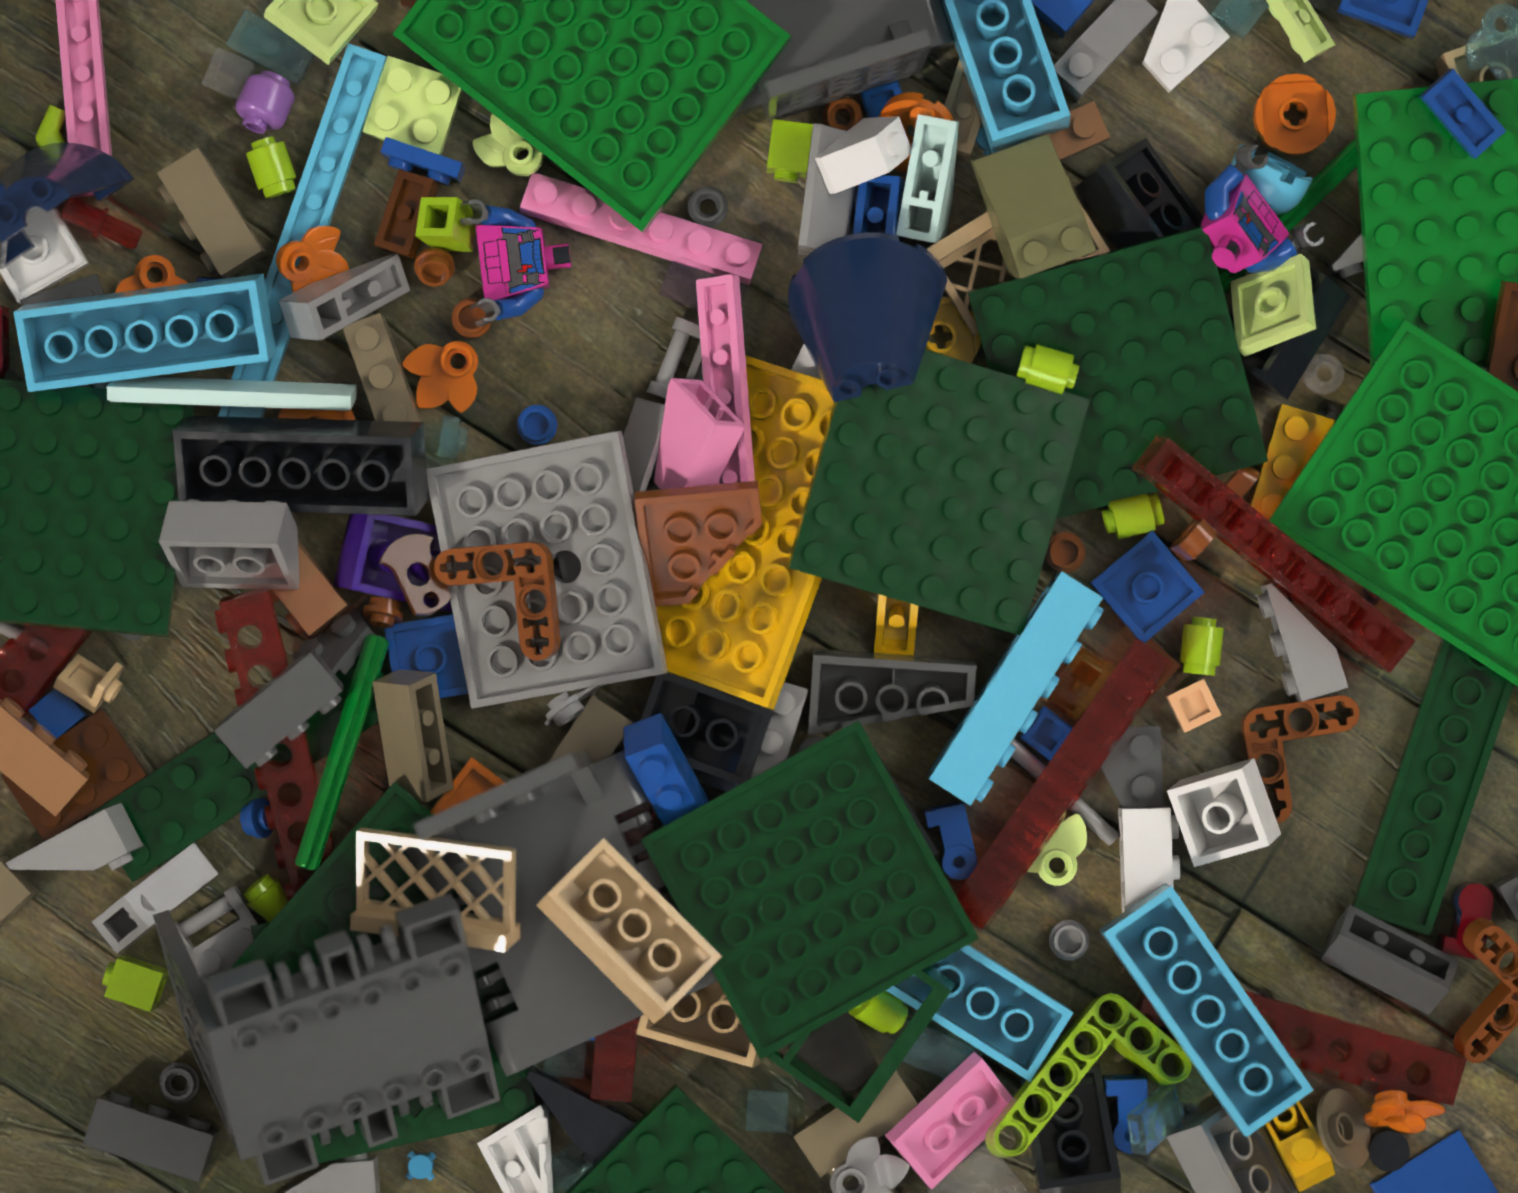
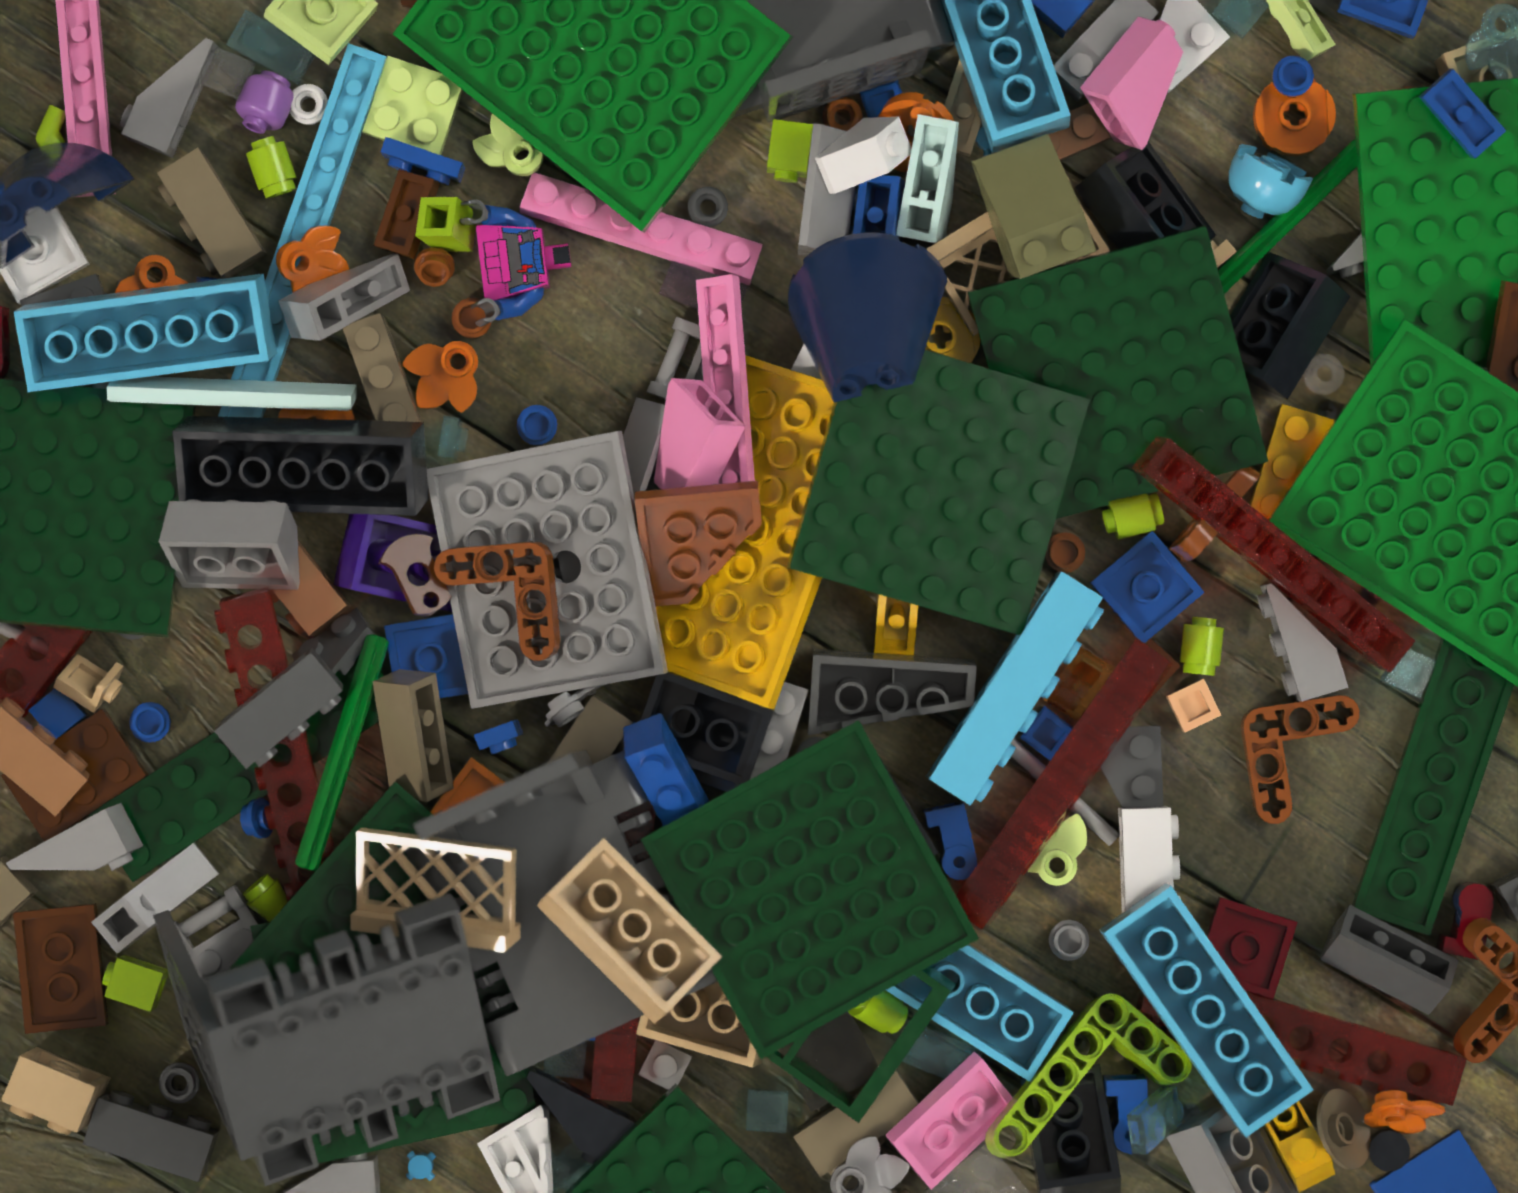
clear red axle [60,197,143,249] -> none
dark orange plate [363,597,404,629] -> none
lime brick [1016,344,1080,394] -> none
white brick [1167,758,1281,867] -> none
torso [1201,144,1324,273] -> none
yellowish green plate [1230,254,1316,357] -> none
none -> tan brick [1,1047,111,1135]
none -> reddish brown plate [13,903,109,1034]
none -> light grey slope [120,38,219,158]
none -> blue plate [130,702,171,743]
none -> white plate [290,84,328,125]
none -> blue plate [474,719,523,754]
none -> light grey plate [638,1040,693,1090]
none -> bright pink slope [1080,17,1183,150]
none -> dark red plate [1206,896,1298,999]
none -> blue plate [1272,56,1314,97]
none -> clear light blue plate [1380,644,1436,698]

